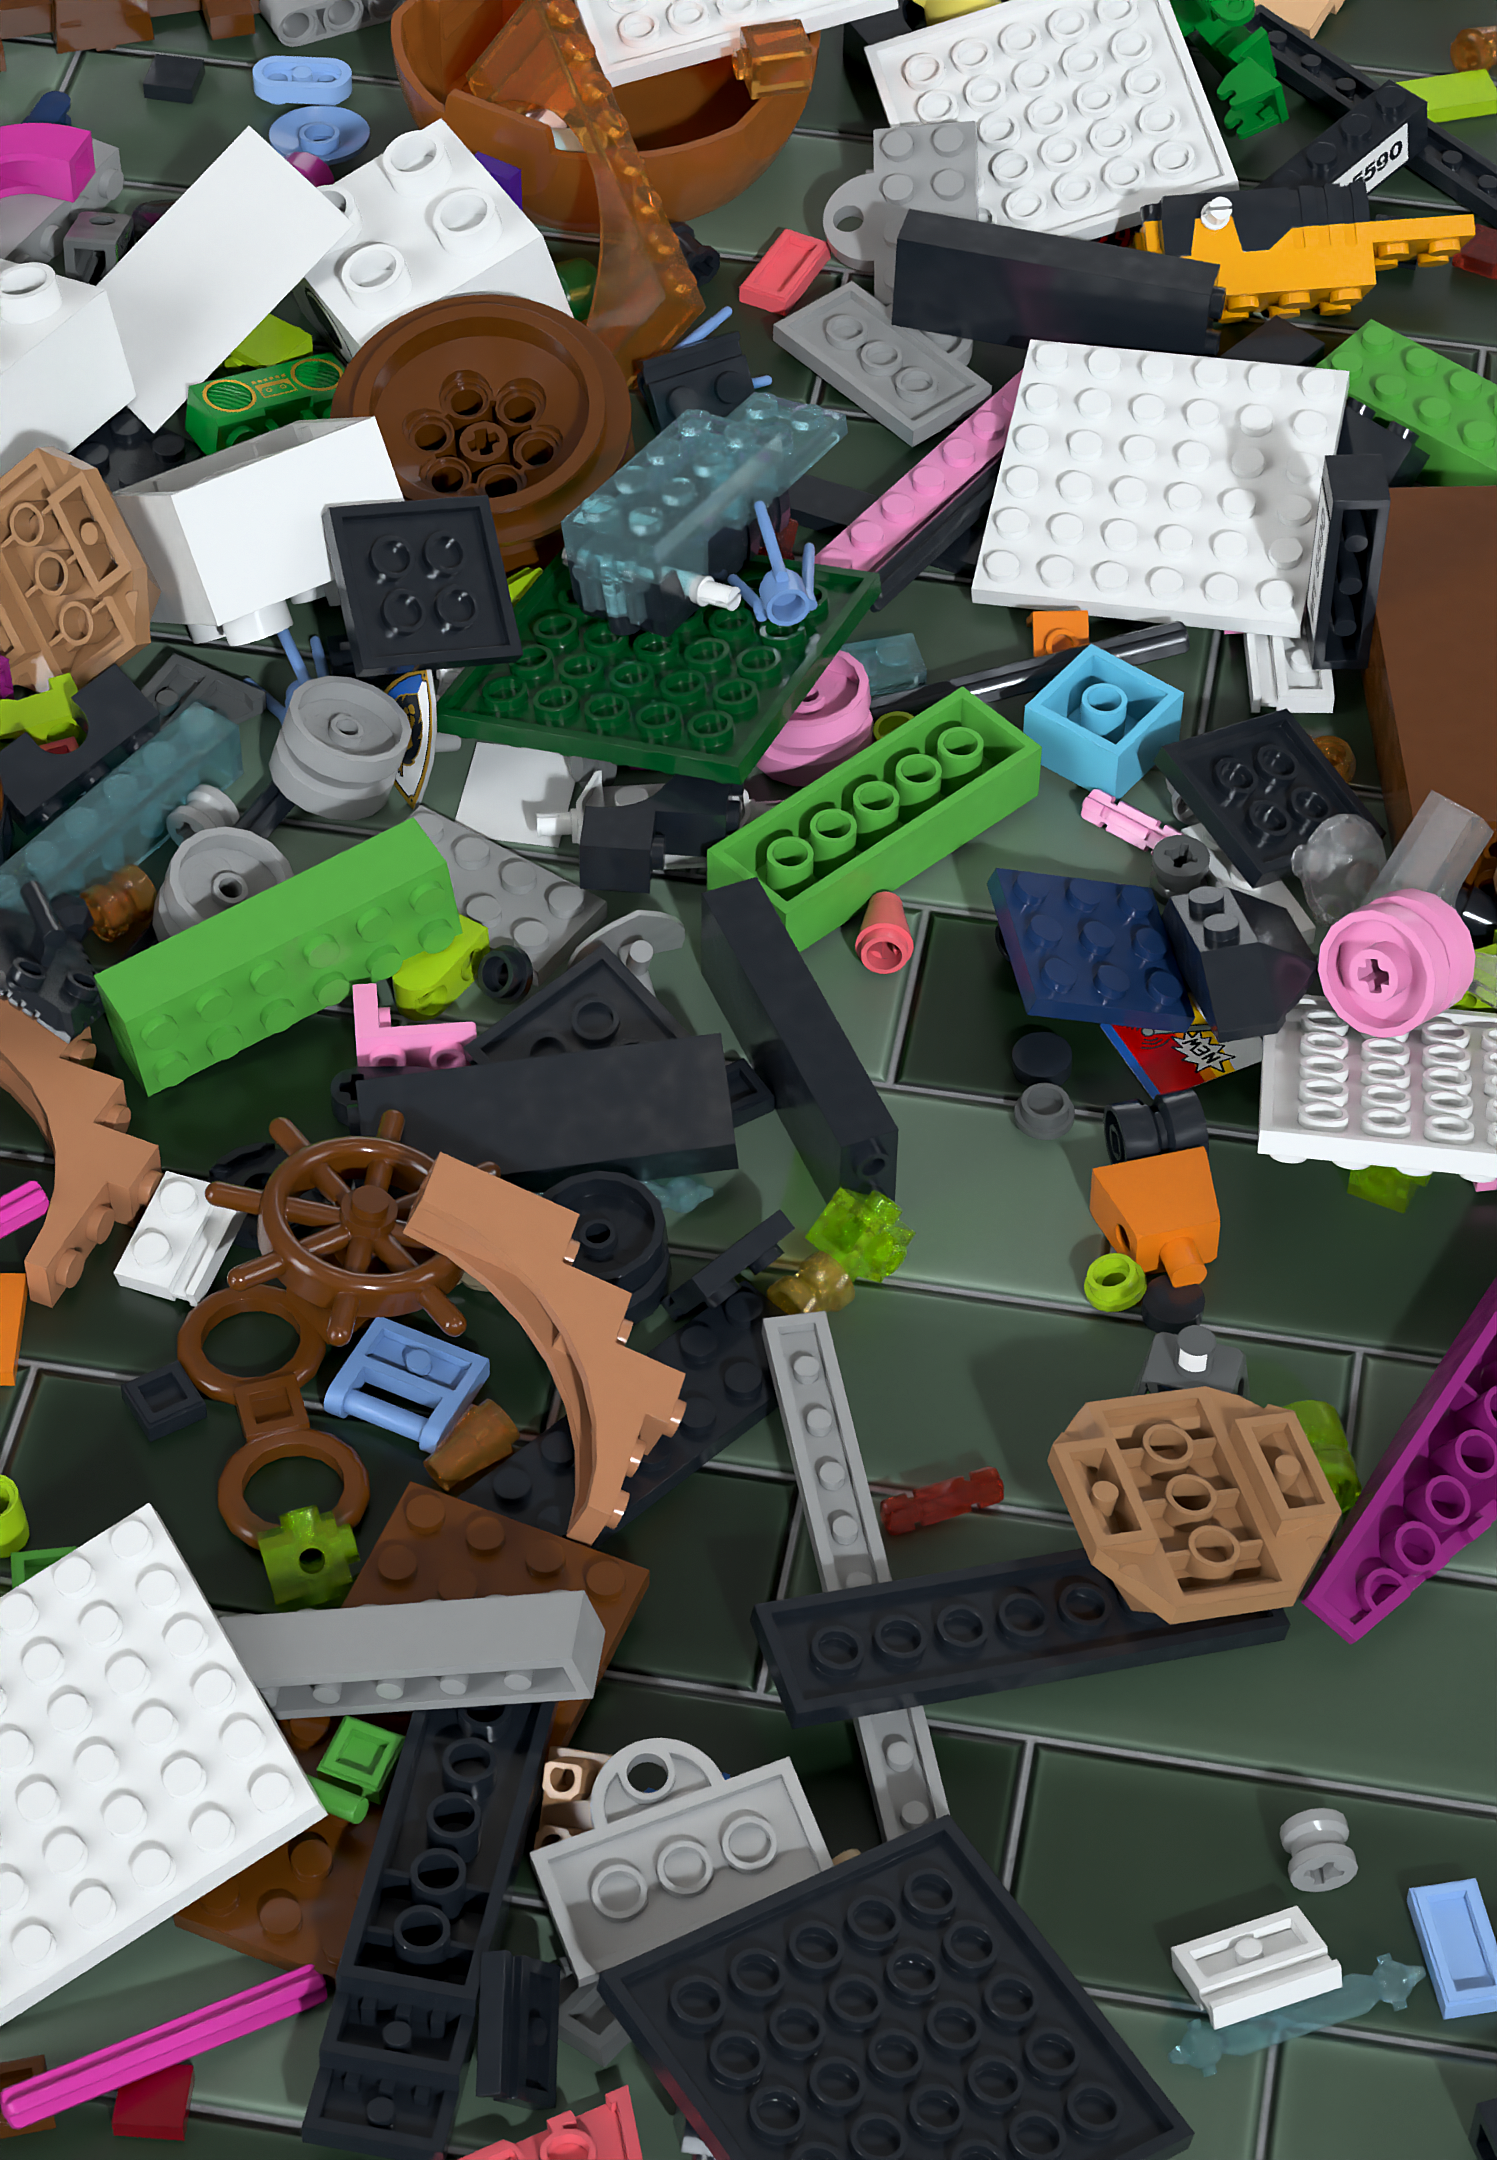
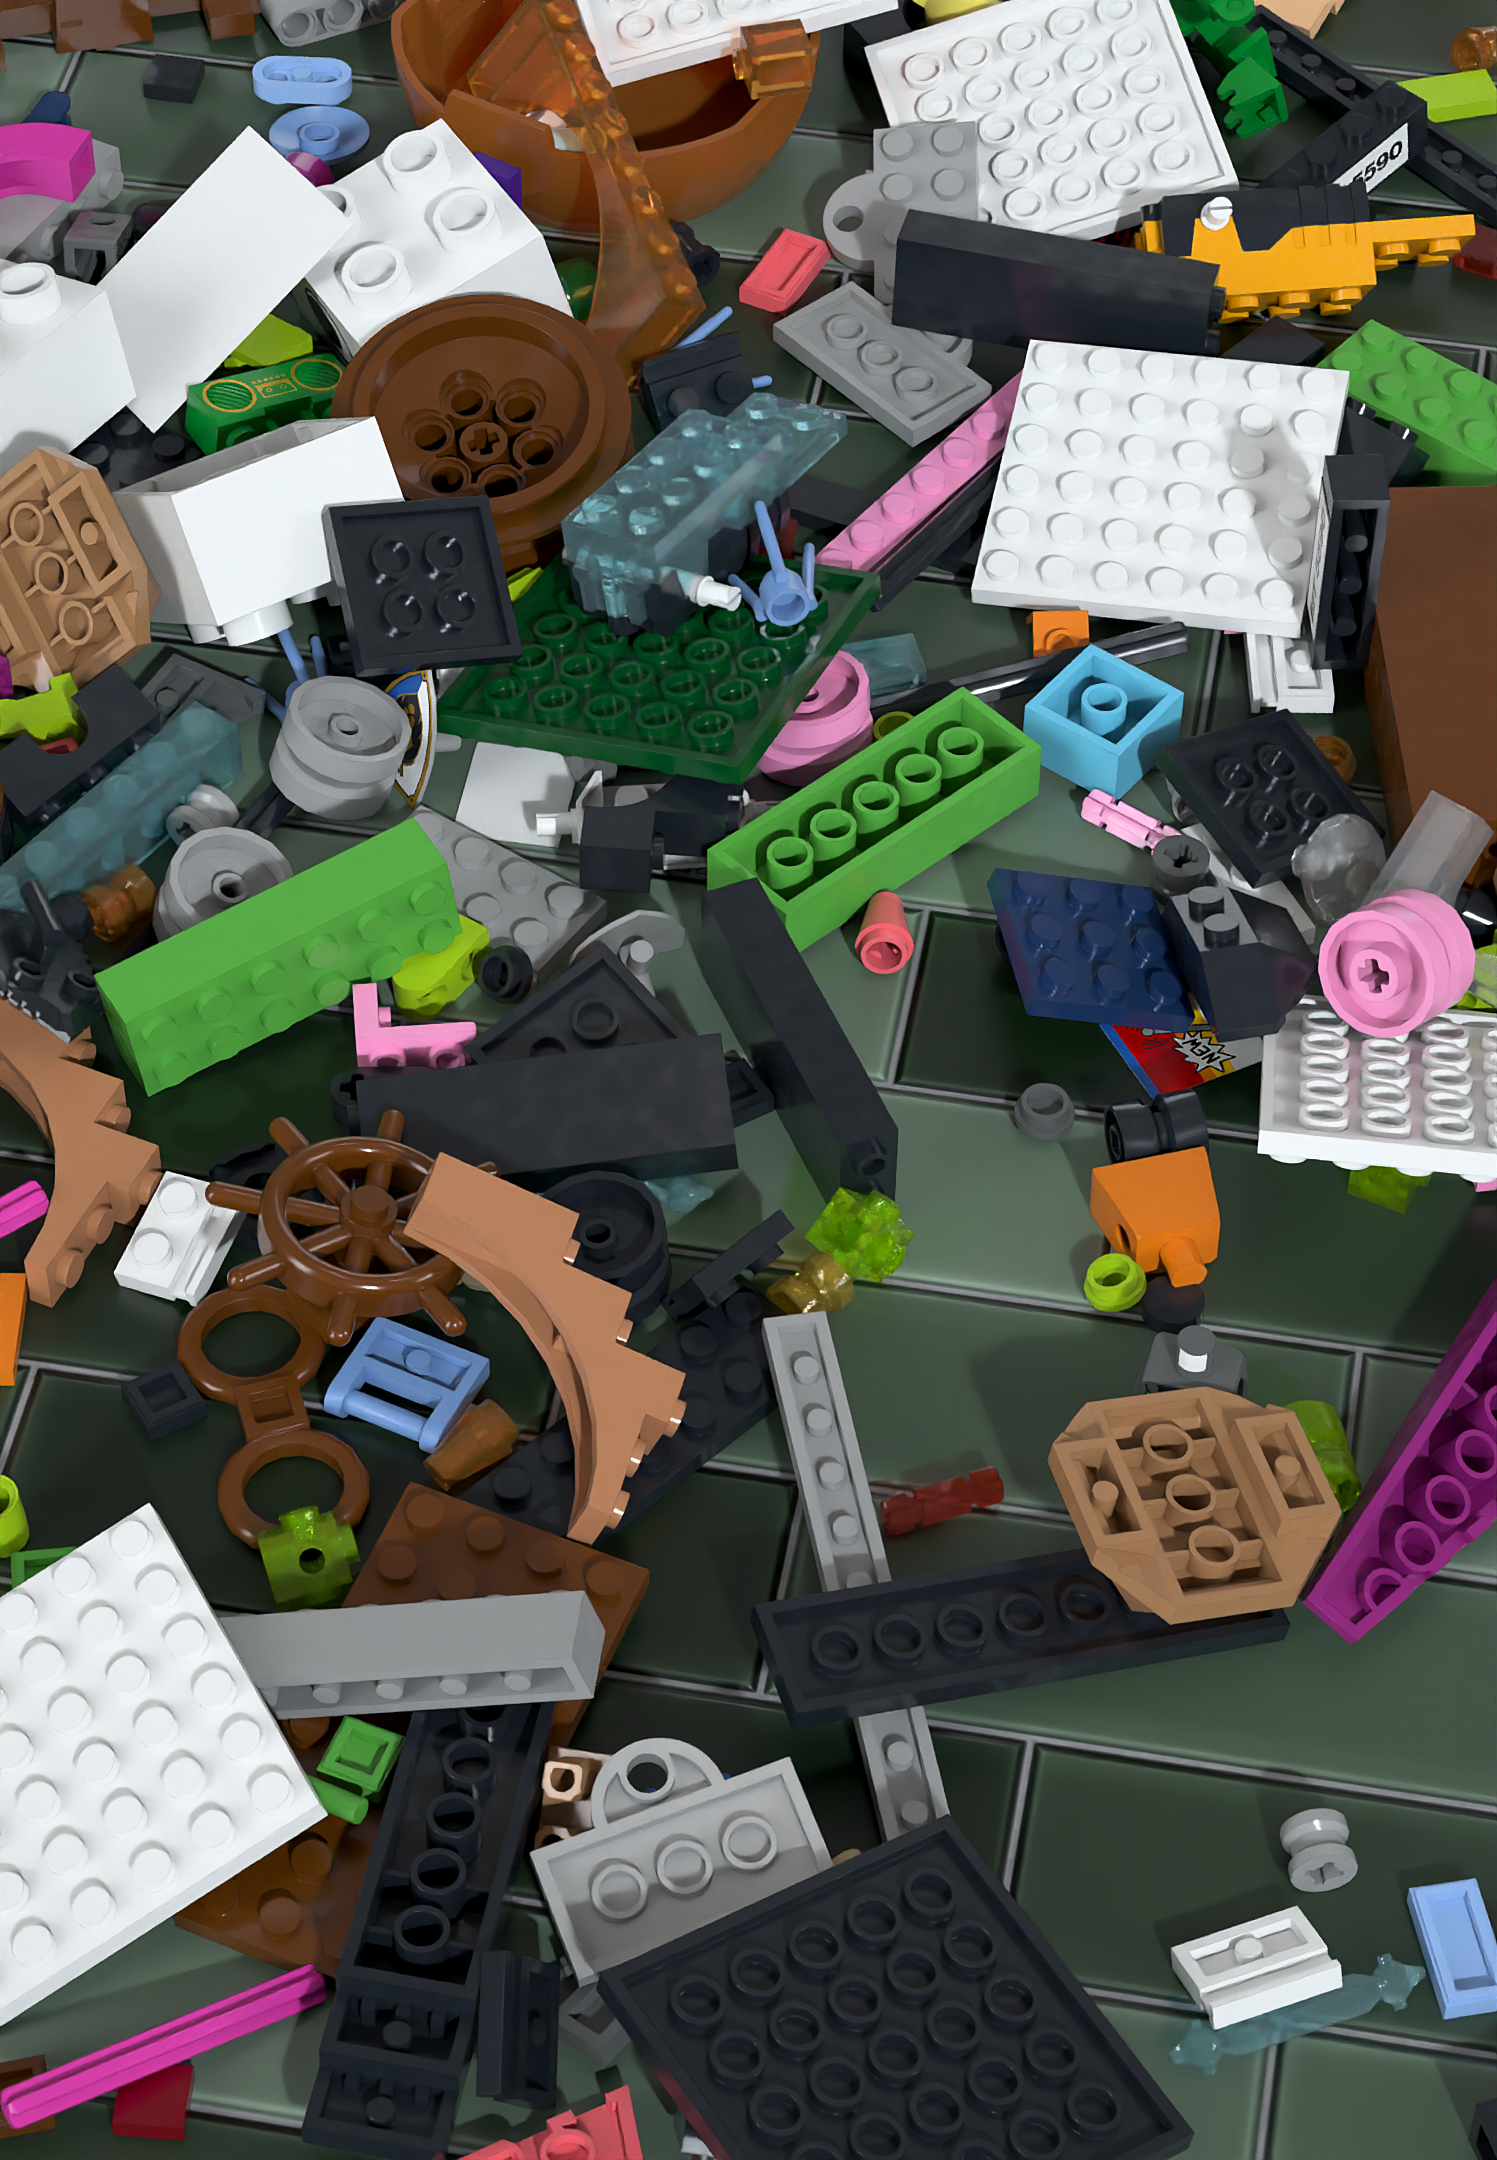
black tile [1012,1032,1072,1087] -> none

